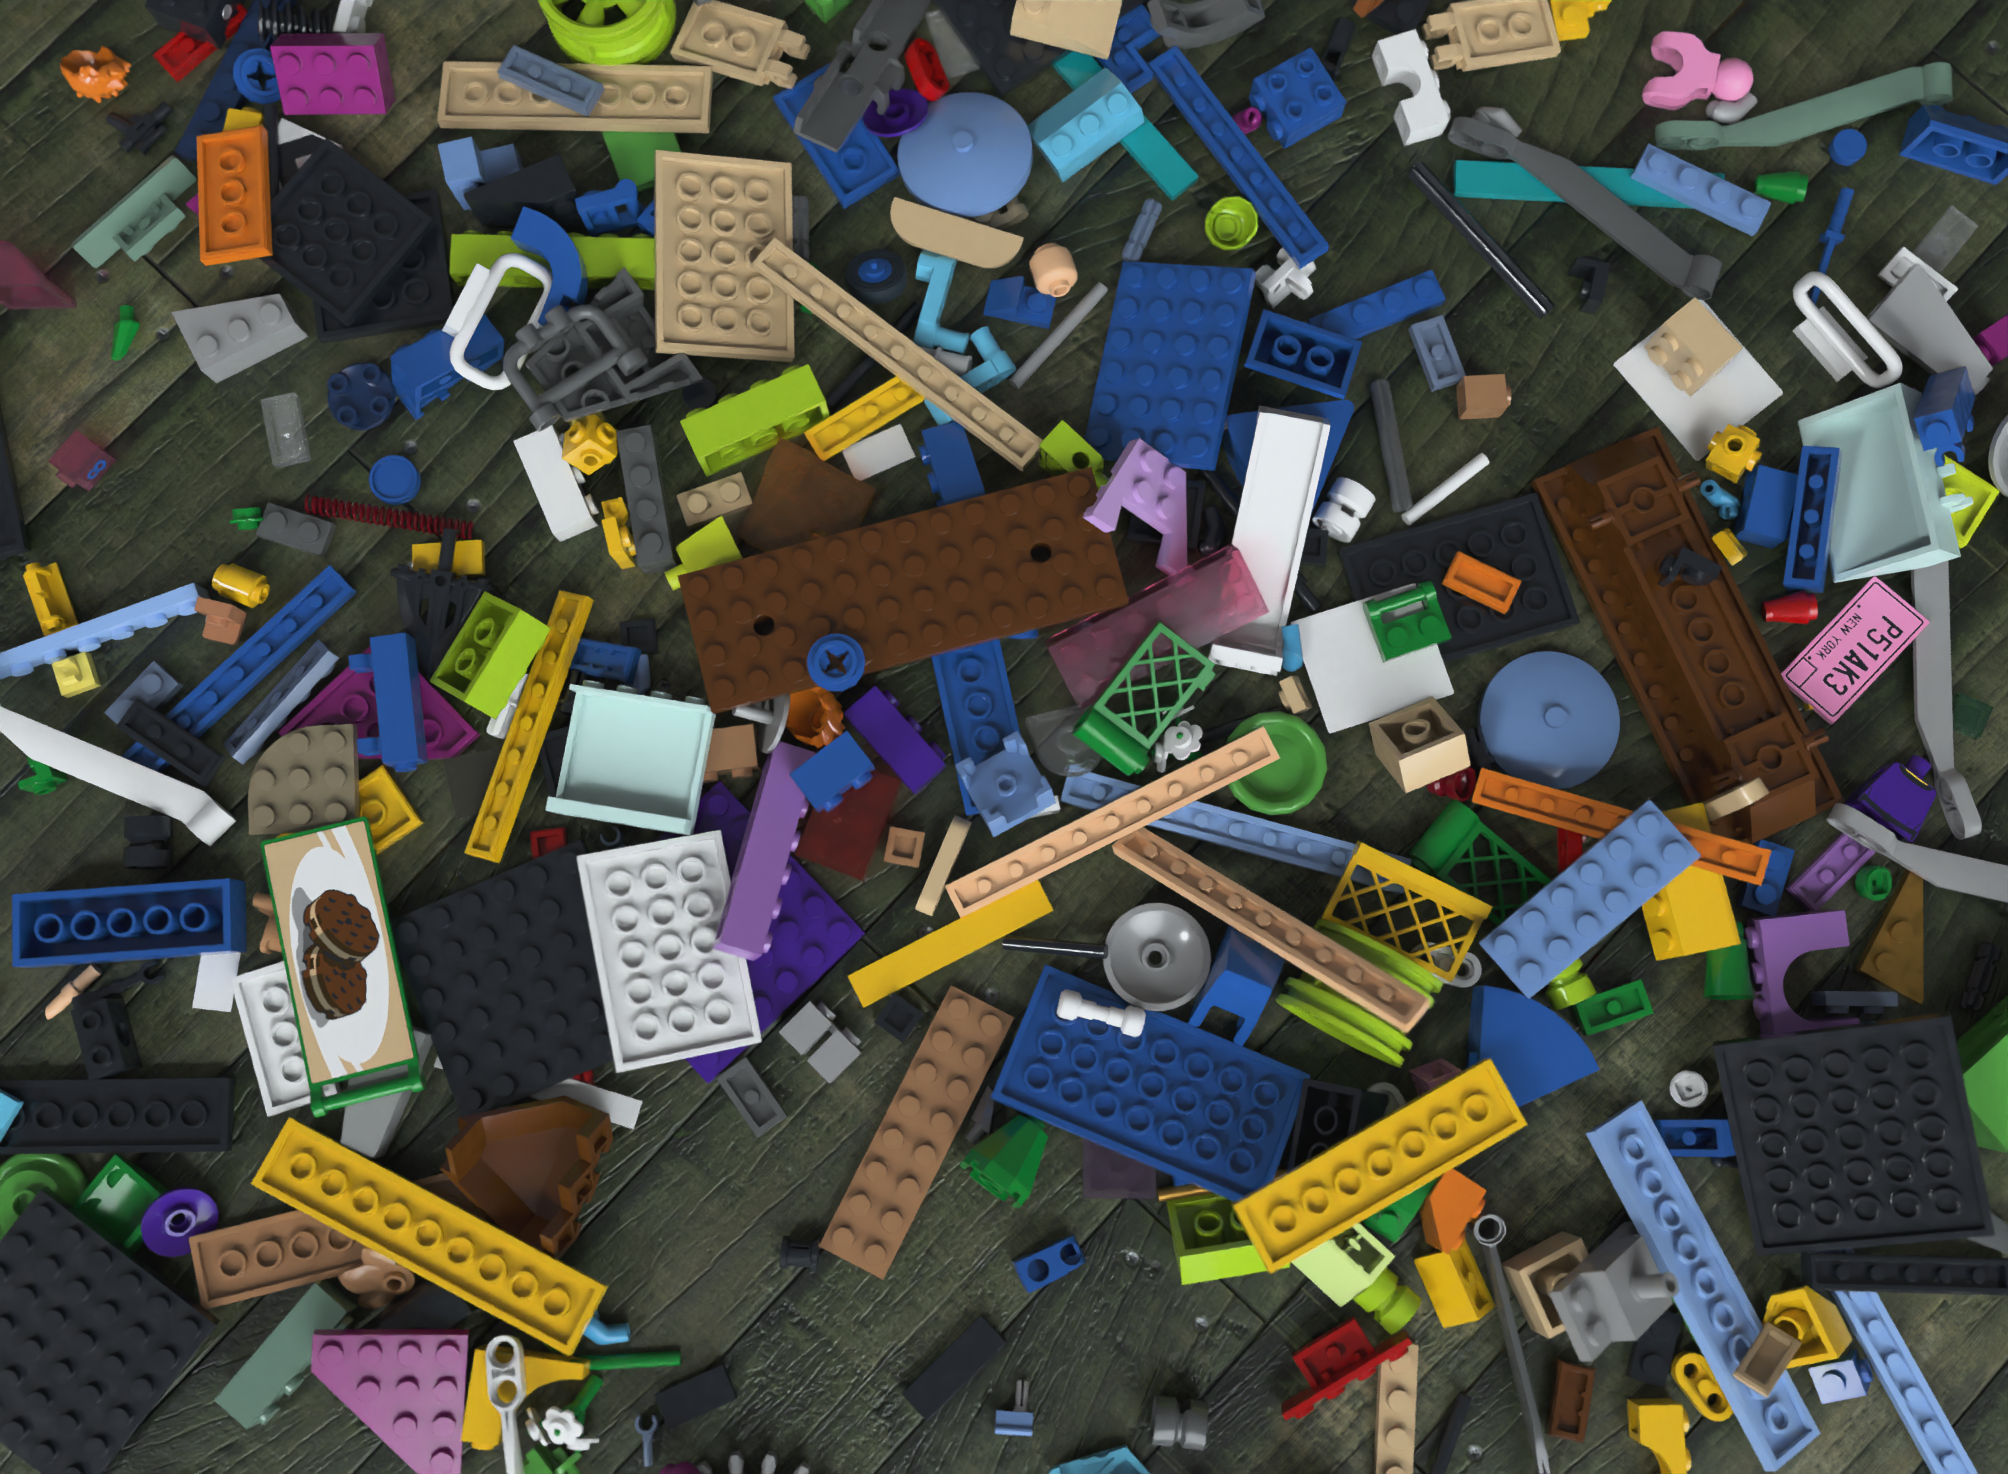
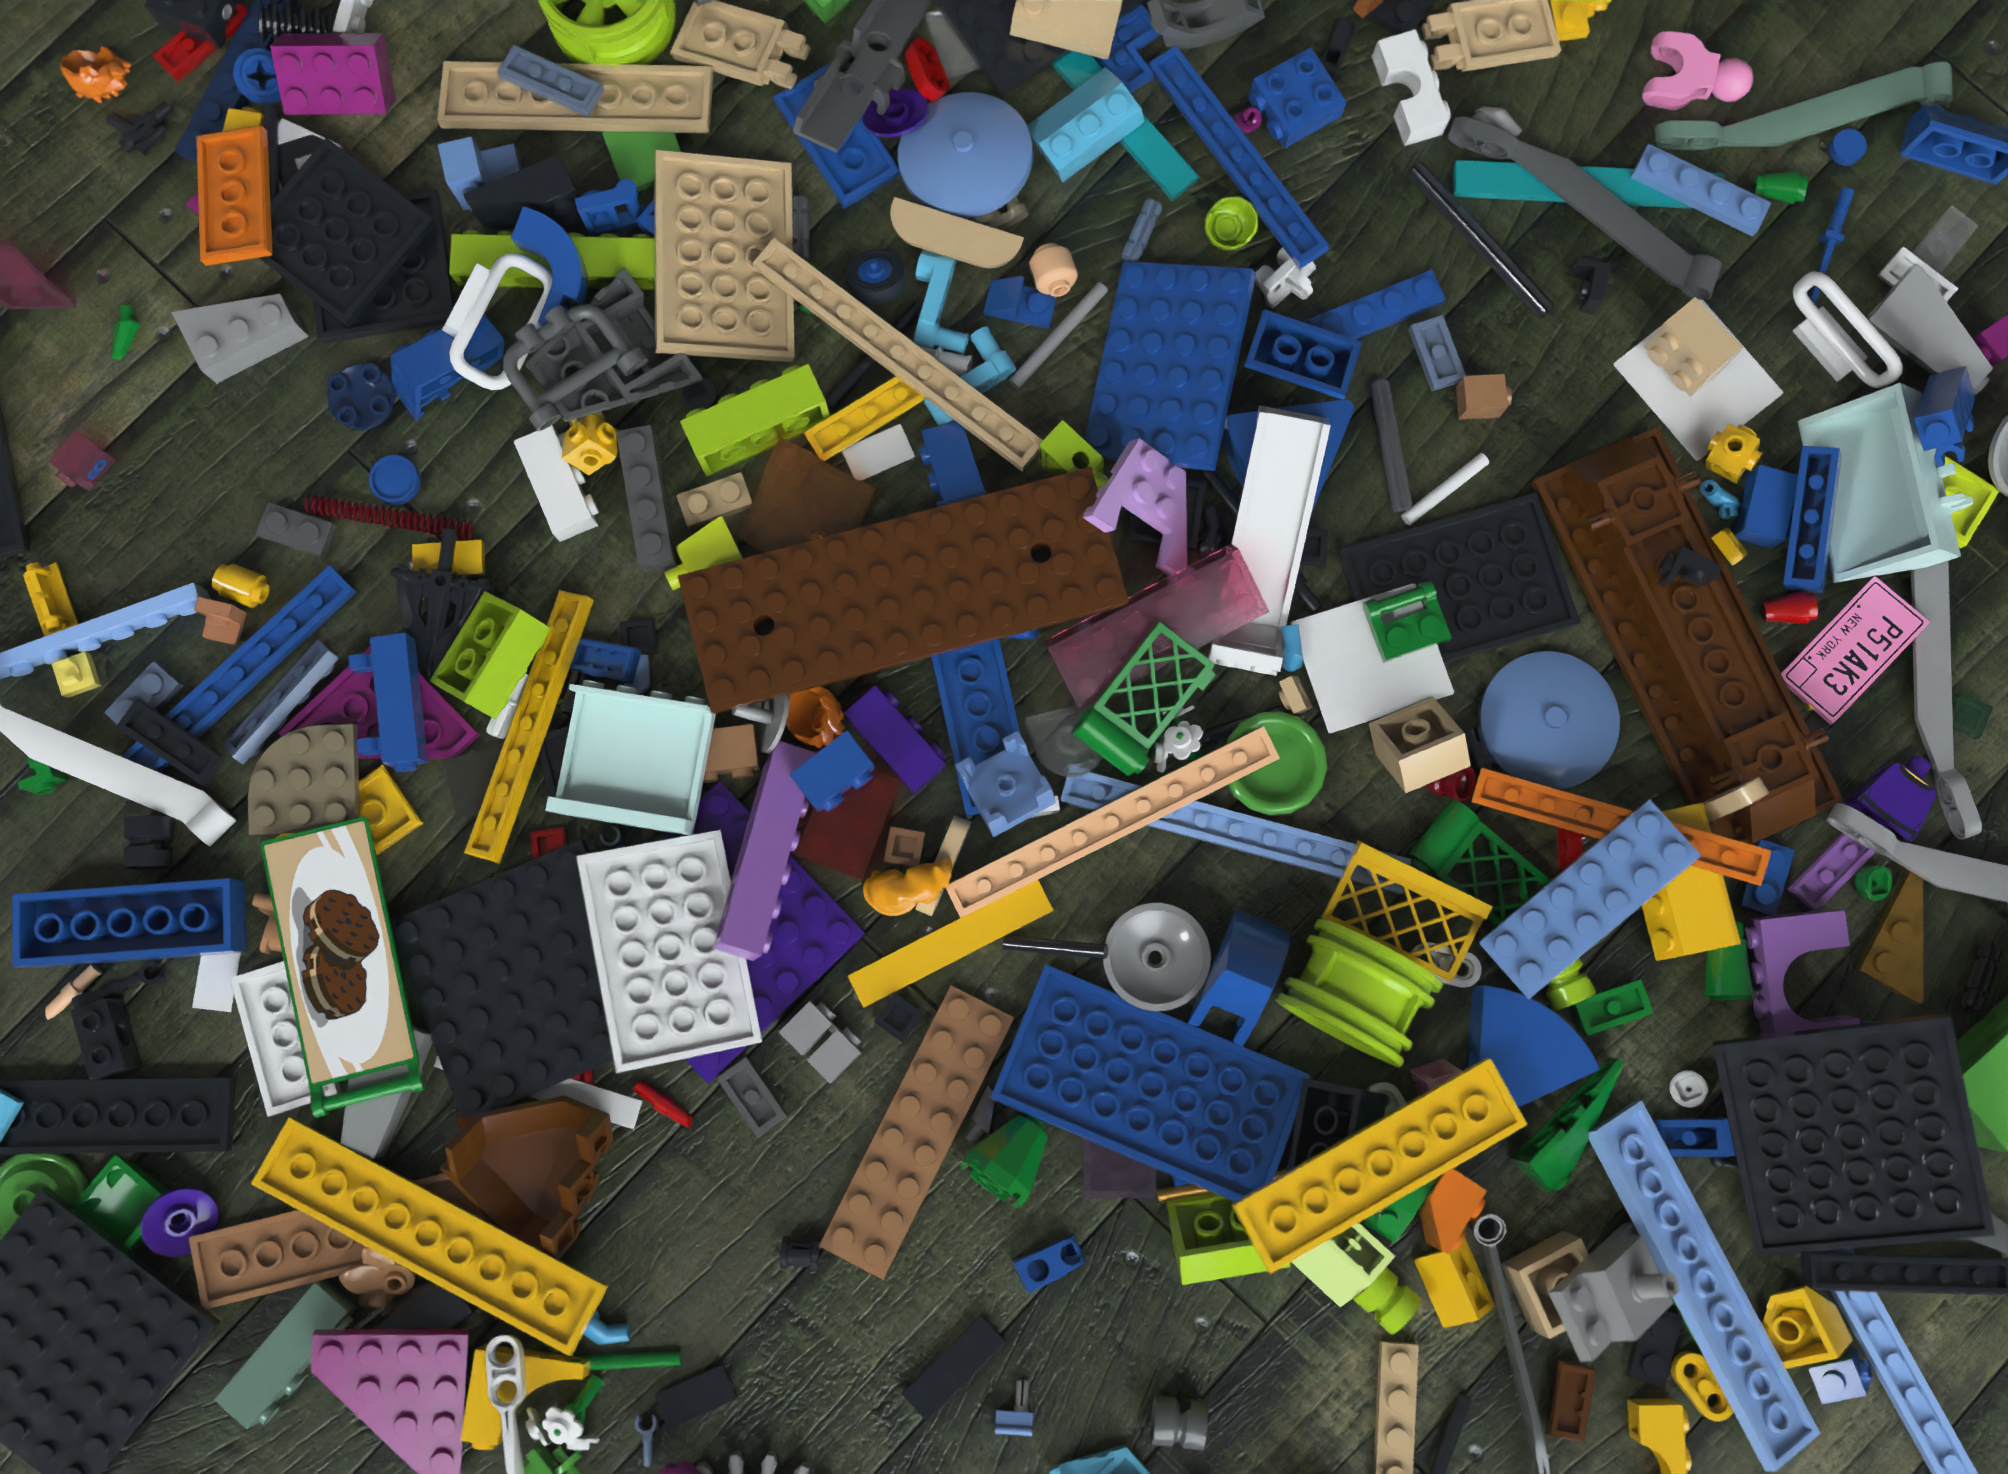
sand green bracket [71,155,196,268] -> none
green plate [229,507,264,530] -> none
clear plate [260,392,311,468] -> none
yellow hinge [601,497,636,569] -> none
blue gear [807,634,865,692] -> none
white piece [1056,989,1146,1037] -> none
light nougat plate [1112,827,1430,1033] -> none
red bracket [1281,1316,1412,1421] -> none
white wheel [1312,477,1376,543] -> none
orange tile [1441,551,1522,614] -> none
light grey arm [1706,92,1757,125] -> none
tan tile [1732,1322,1802,1397] -> none
sand blue plate [1811,991,1898,1014] -> none
none -> red piece [633,1079,692,1128]
none -> light orange animal [863,858,952,916]
none -> green wedge [1510,1058,1624,1193]

